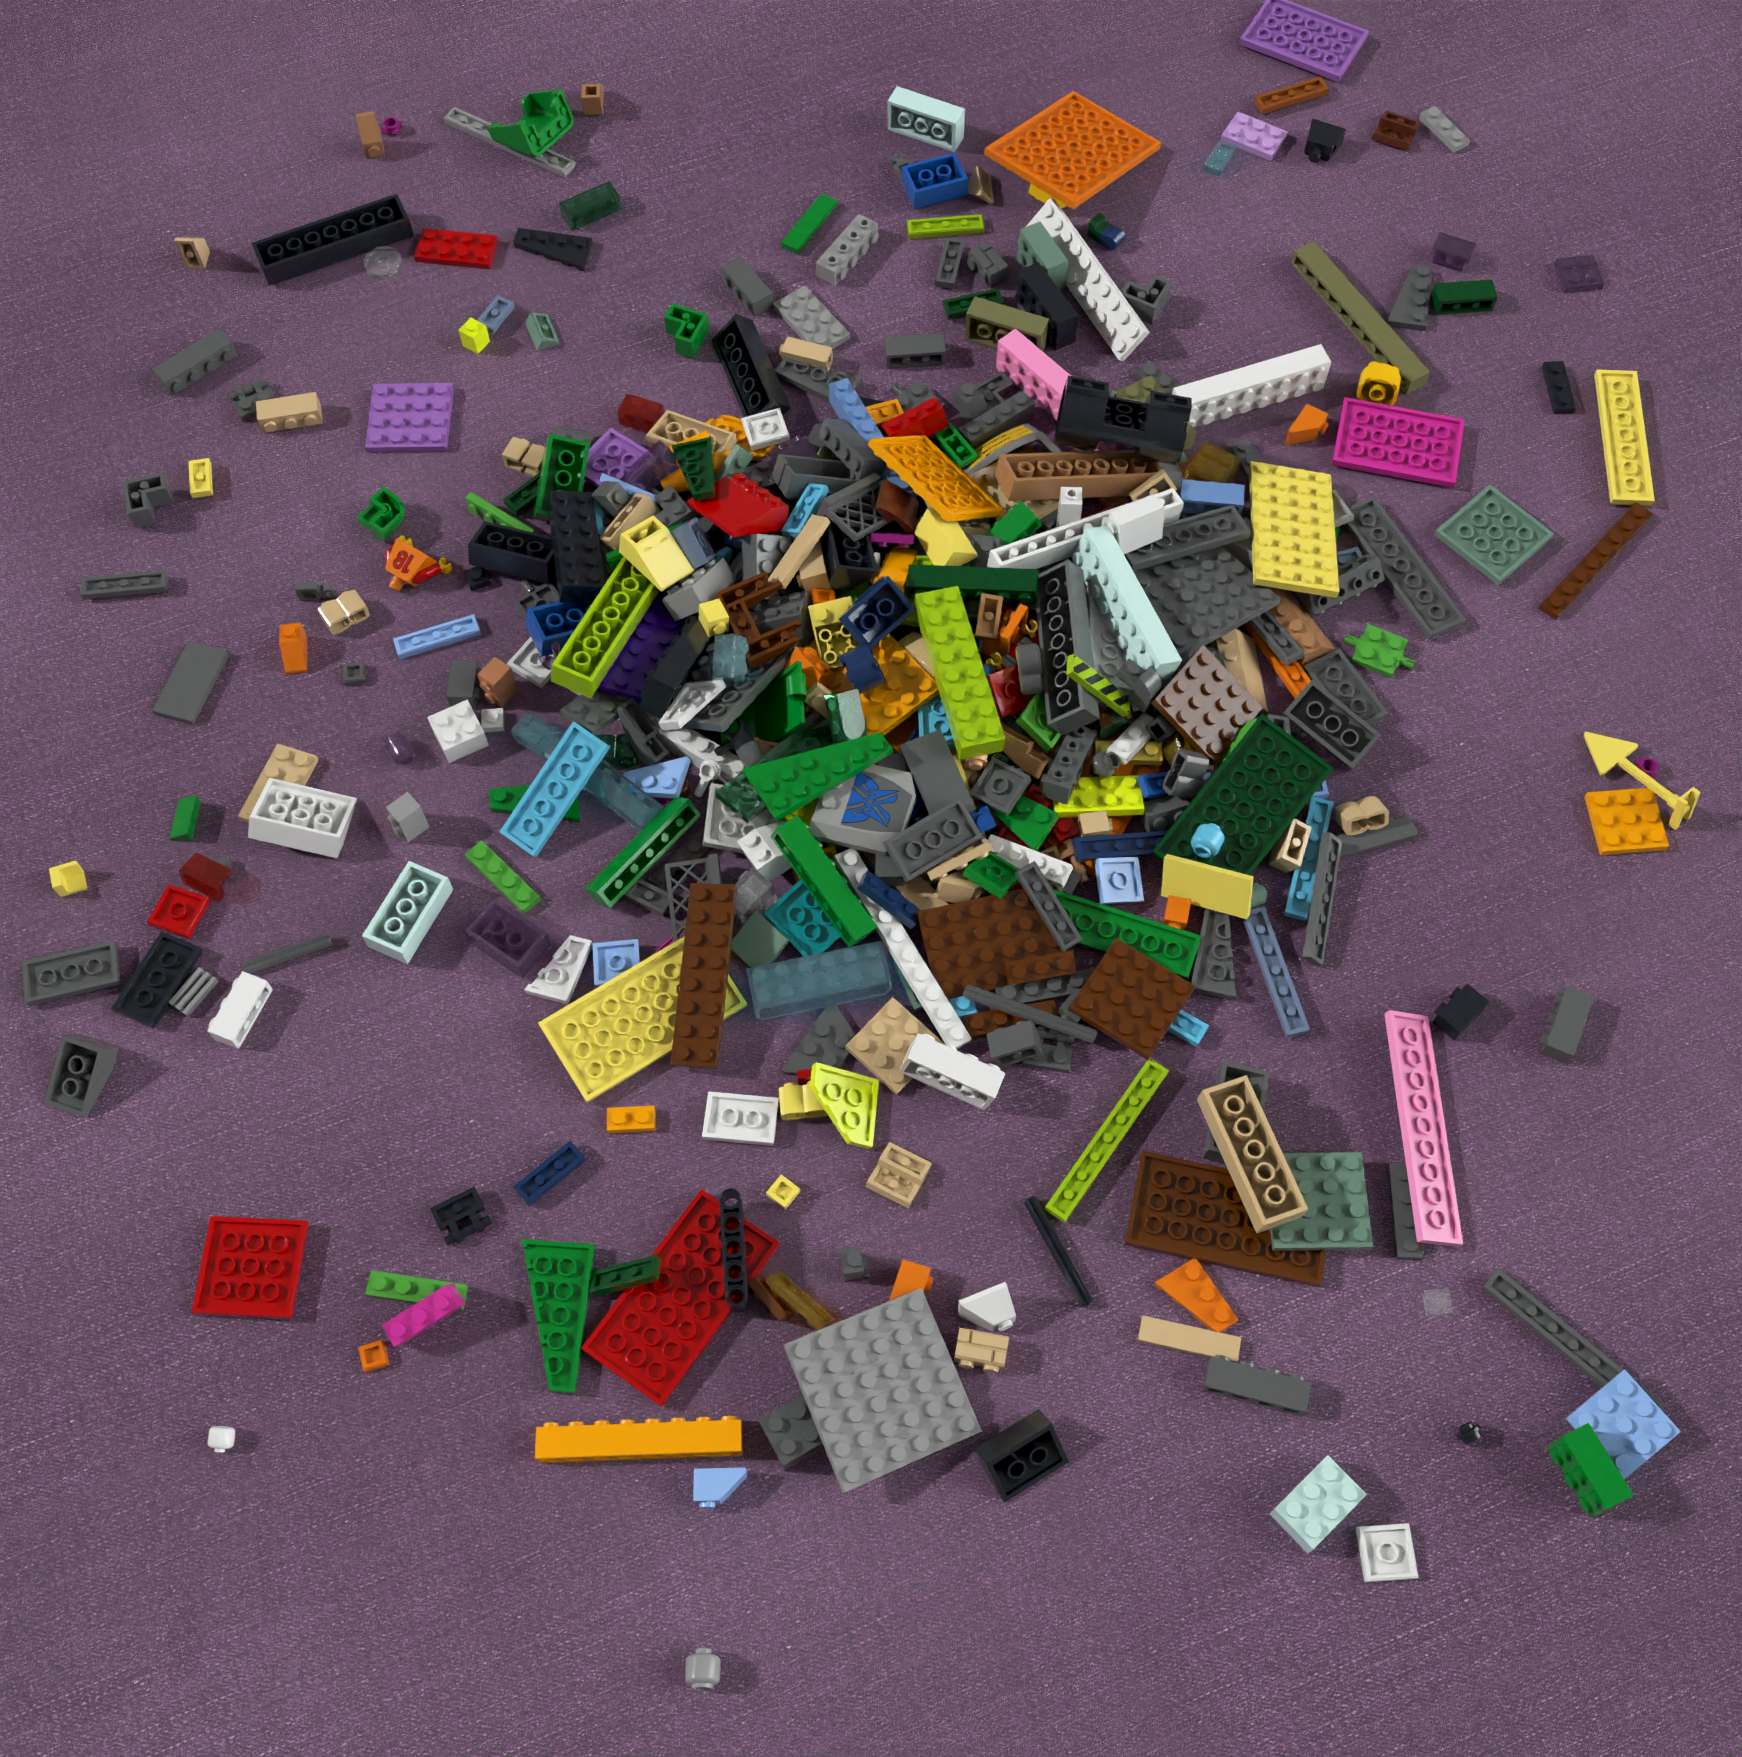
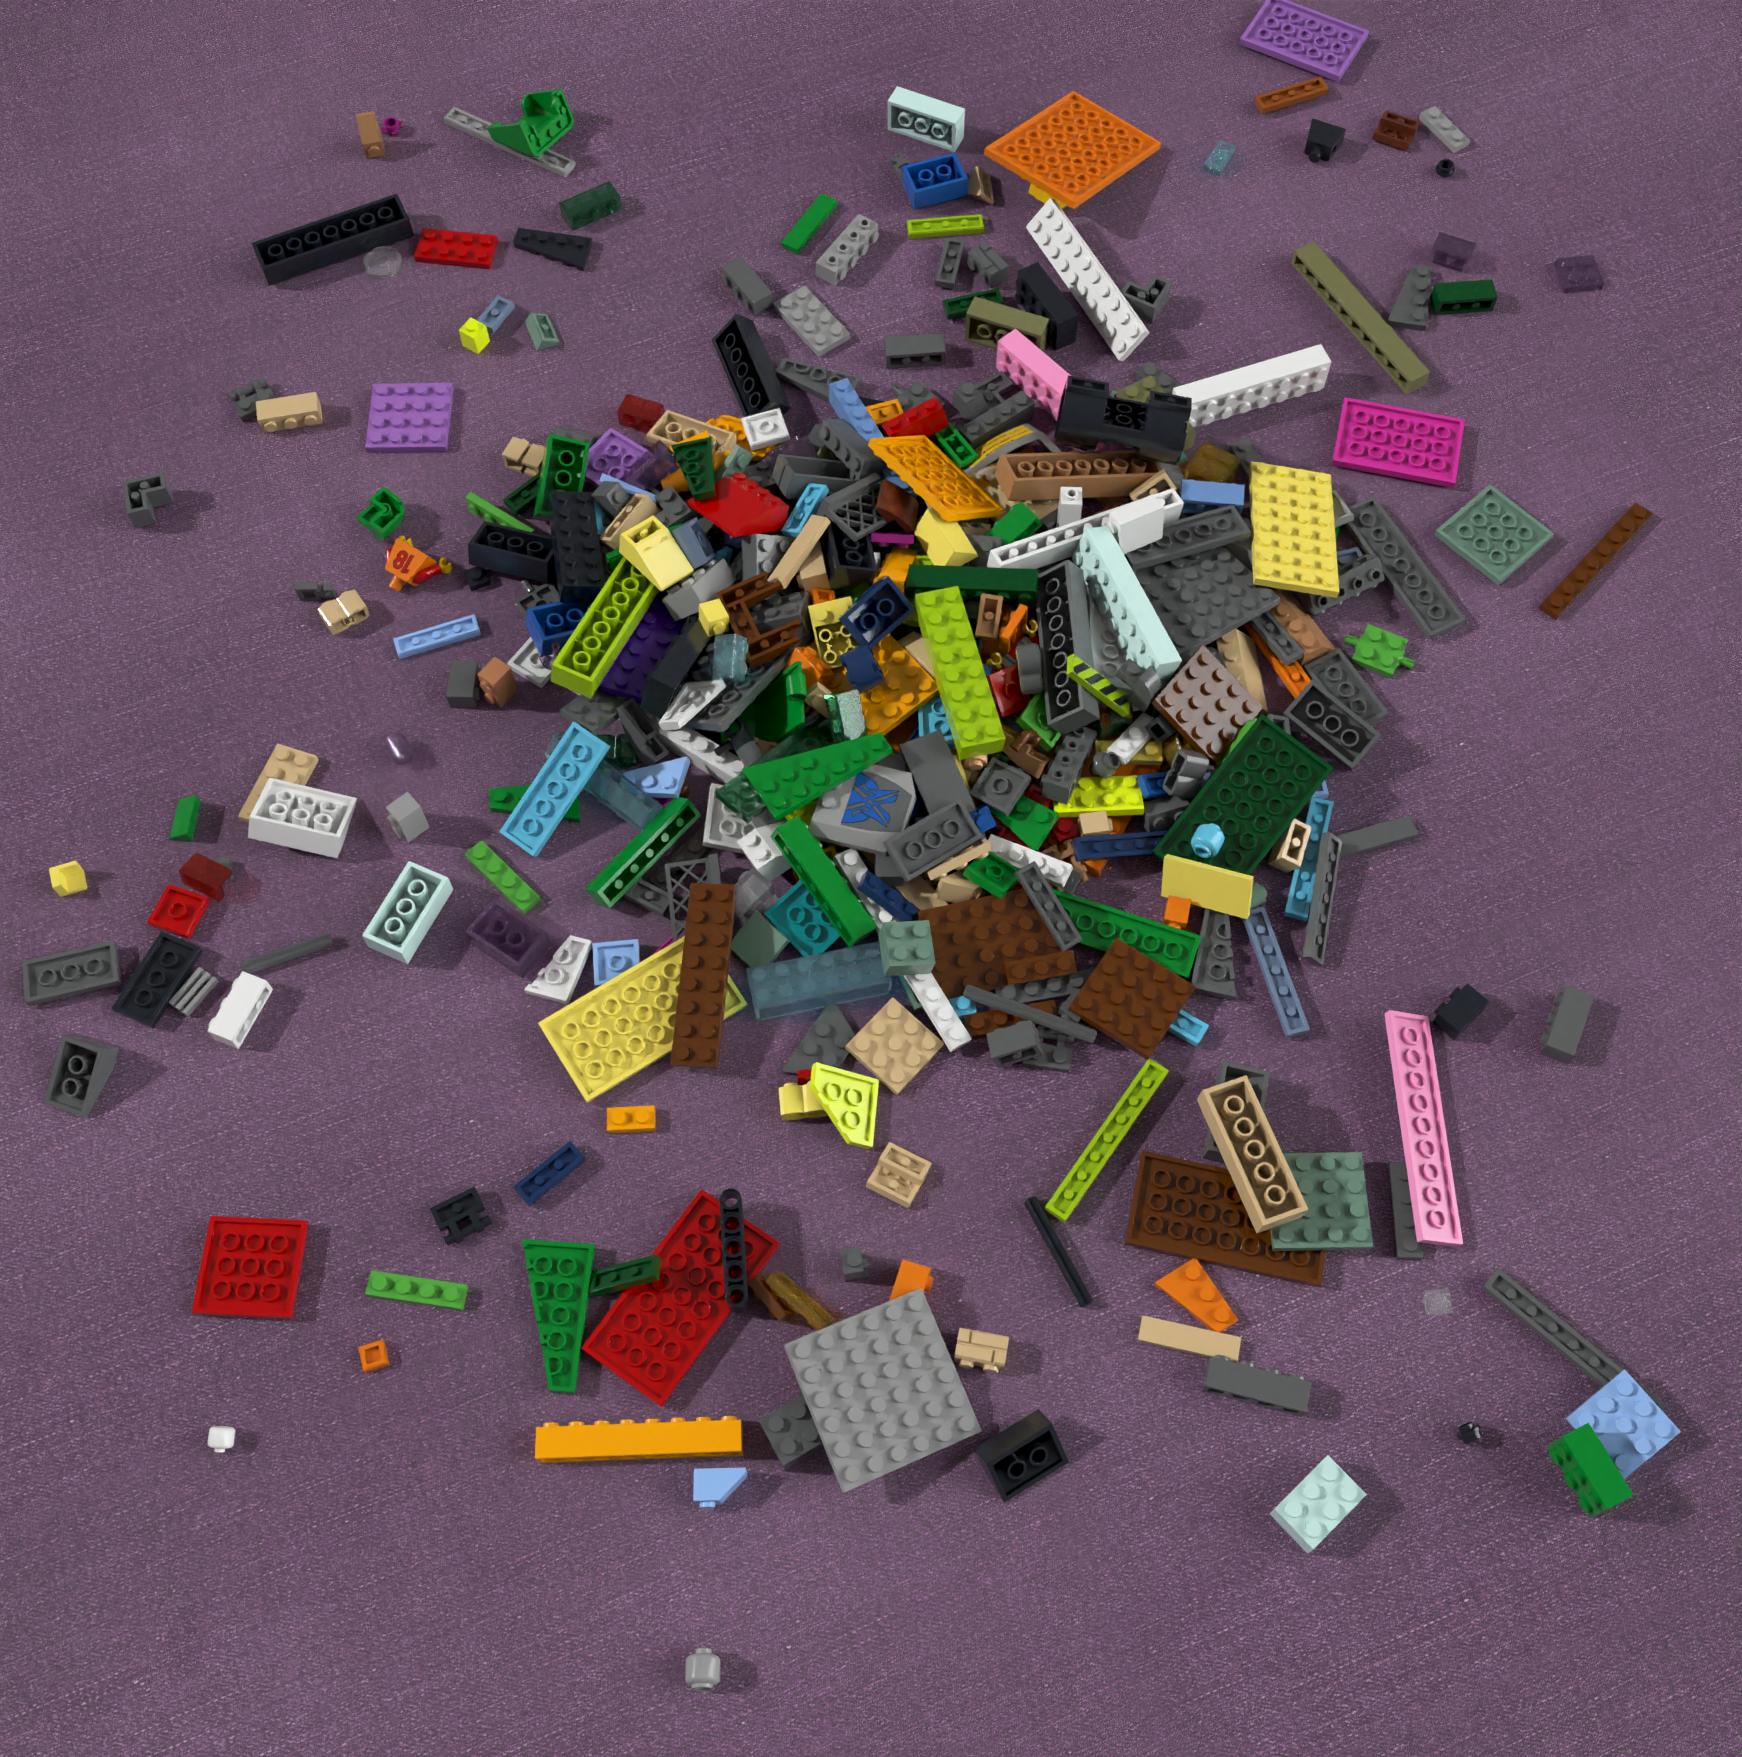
dark grey plate [81,570,168,600] -> none
dark grey tile [152,641,229,725] -> none
dark grey brick [153,328,238,396] -> none
tan slope [174,237,210,269] -> none
light yellow plate [189,458,213,498] -> none
orange slope [279,623,308,674] -> none
dark grey tile [343,662,366,686] -> none
dark pink brick [382,1283,466,1347] -> none
white brick [427,700,489,763] -> none
white plate [481,708,504,732] -> none
clear light blue brick [511,713,562,761] -> none
medium nougat slope [581,84,604,115] -> none
green brick [664,303,710,359] -> none
white plate [694,758,721,797] -> none
white plate [702,1091,779,1146] -> none
light yellow plate [766,1175,800,1210] -> none
tan brick [779,336,833,371] -> none
white brick [899,1033,1005,1111] -> none
white slope [958,1282,1016,1331] -> none
sand green brick [1017,221,1068,290] -> none
leg [1087,213,1126,250] -> none
light blue plate [1094,857,1144,904] -> none
lavender plate [1220,112,1288,161] -> none
orange slope [1285,404,1328,445] -> none
tan brick [1335,796,1389,835] -> none
white tile [1356,1523,1419,1583] -> none
yellow brick [1357,361,1401,406] -> none
black plate [1542,361,1576,414] -> none
light yellow piece [1584,732,1700,830] -> none
light orange plate [1584,788,1669,855] -> none
light yellow plate [1594,370,1655,506] -> none
magenta plate [1636,758,1659,780] -> none
none -> sand green brick [878,920,936,976]
none -> reddish brown arm [1010,730,1041,753]
none -> black plate [1435,159,1455,177]

